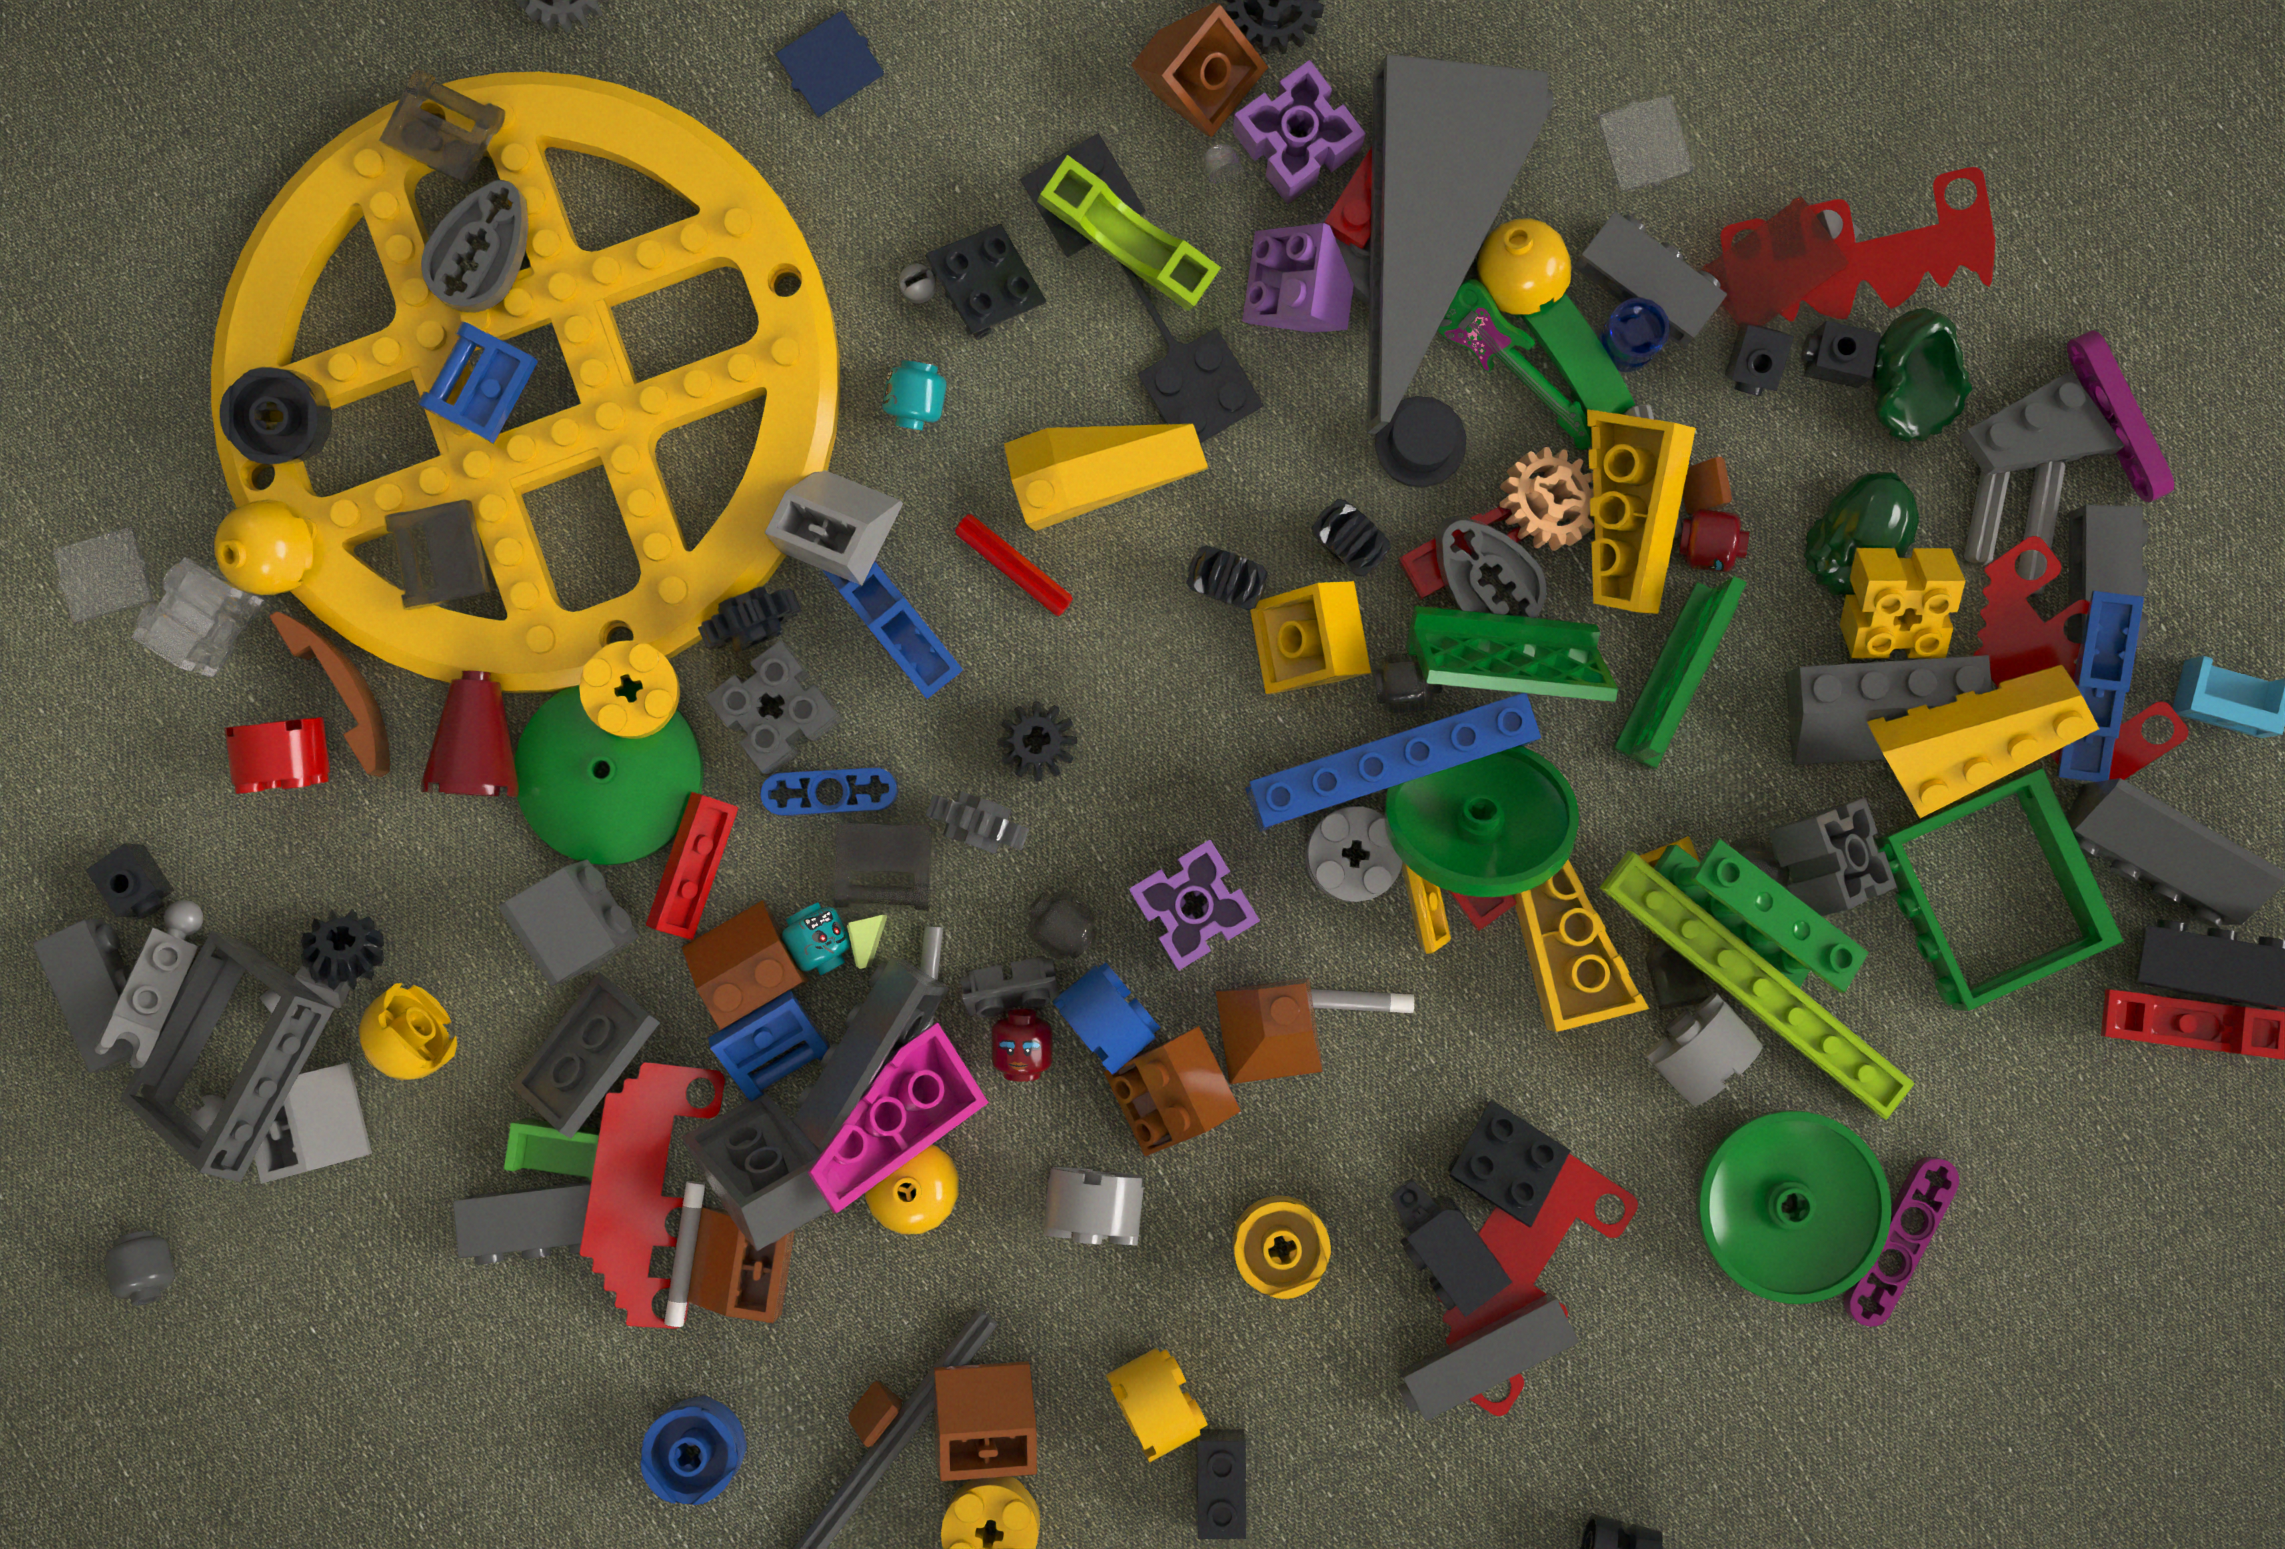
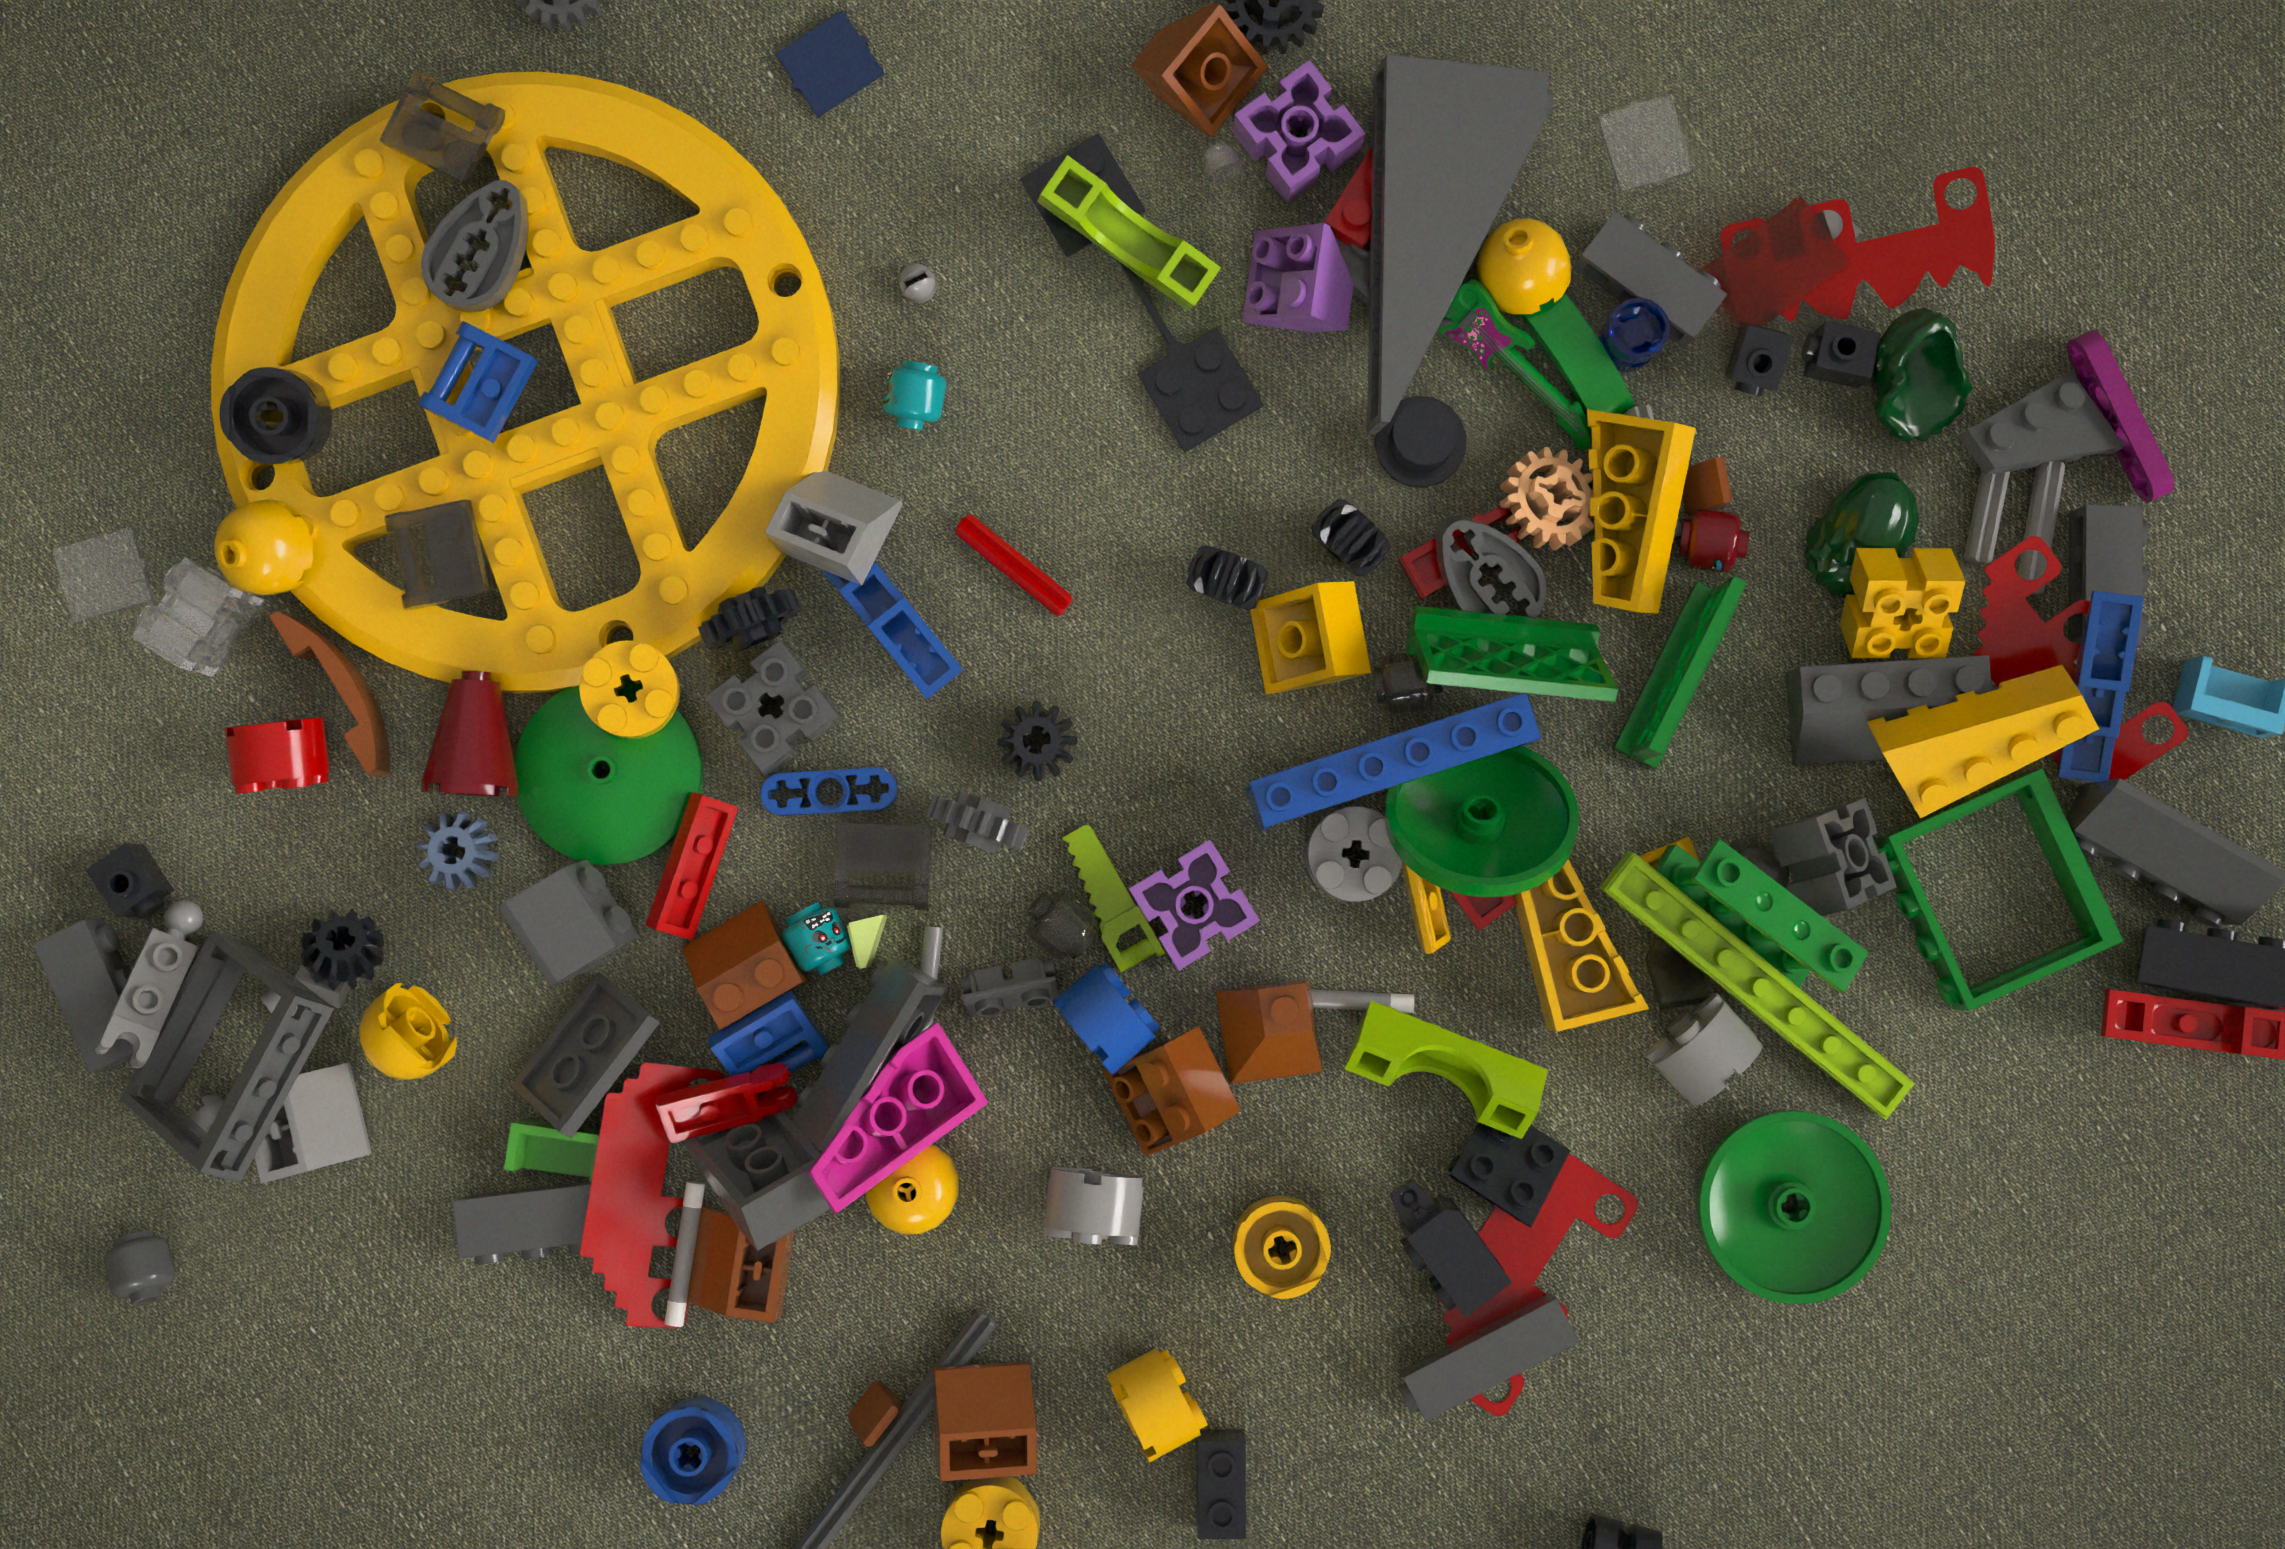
black hinge [925,224,1047,340] -> none
dark red head [991,1009,1053,1082] -> none
yellow wedge [1004,424,1209,531] -> none
magenta beam [1843,1156,1960,1327] -> none
none -> sand blue gear [416,811,499,891]
none -> red hinge [656,1062,798,1143]
none -> lime piece [1062,825,1165,973]
none -> lime arch [1344,1000,1548,1139]

